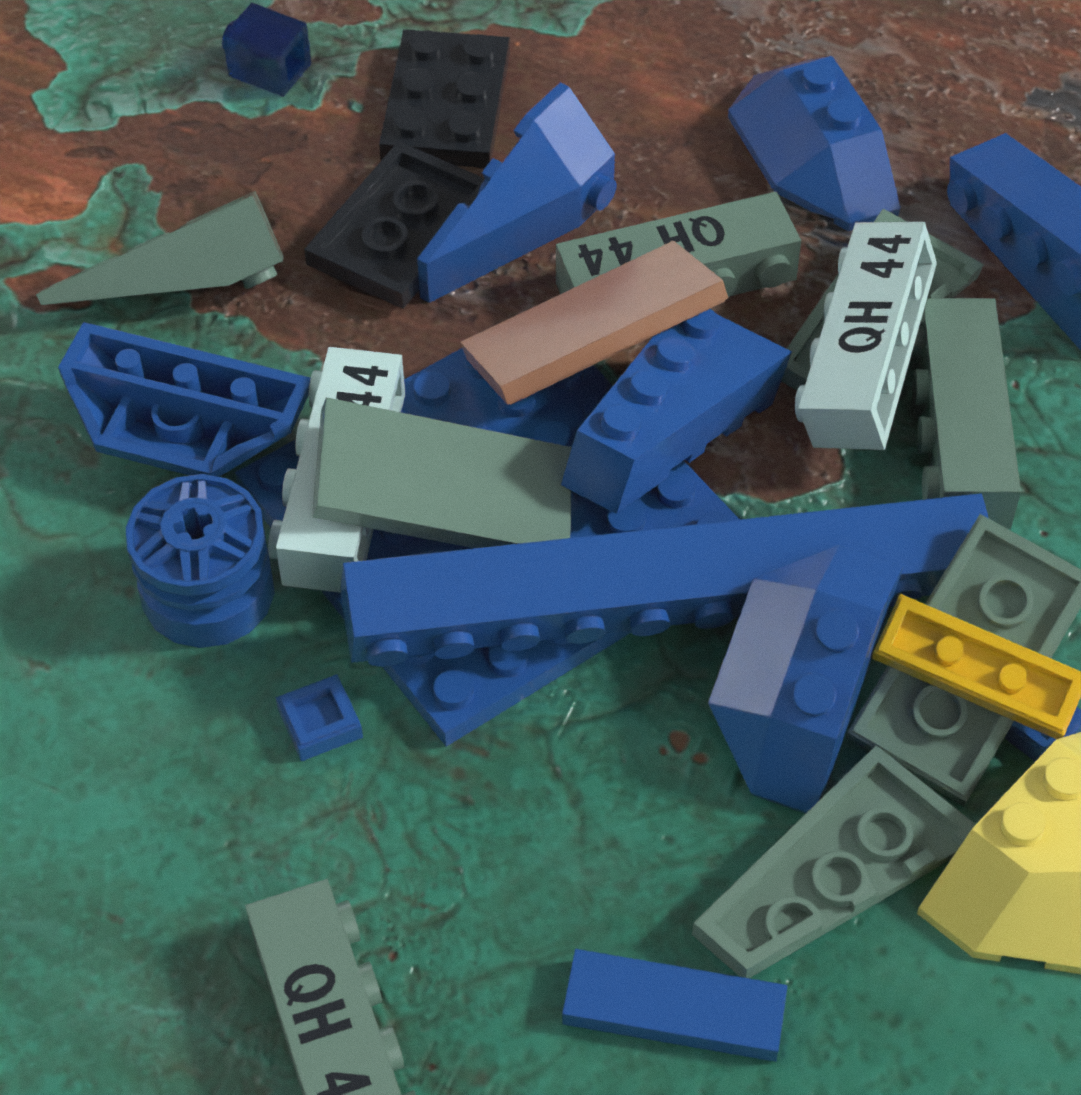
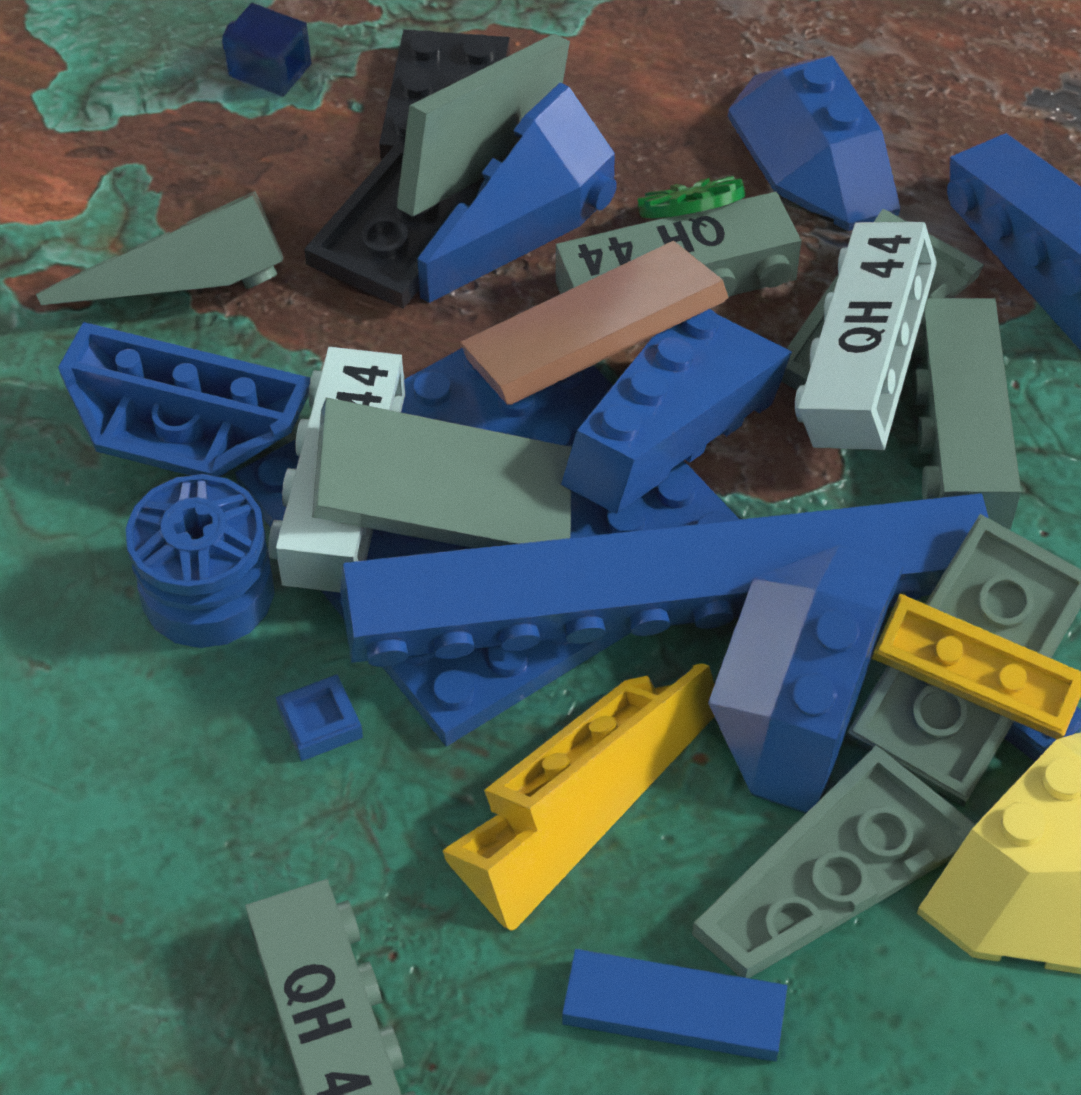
none -> sand green tile [397,34,570,216]
none -> yellow wedge [443,664,715,930]
none -> green wheel [637,176,746,218]

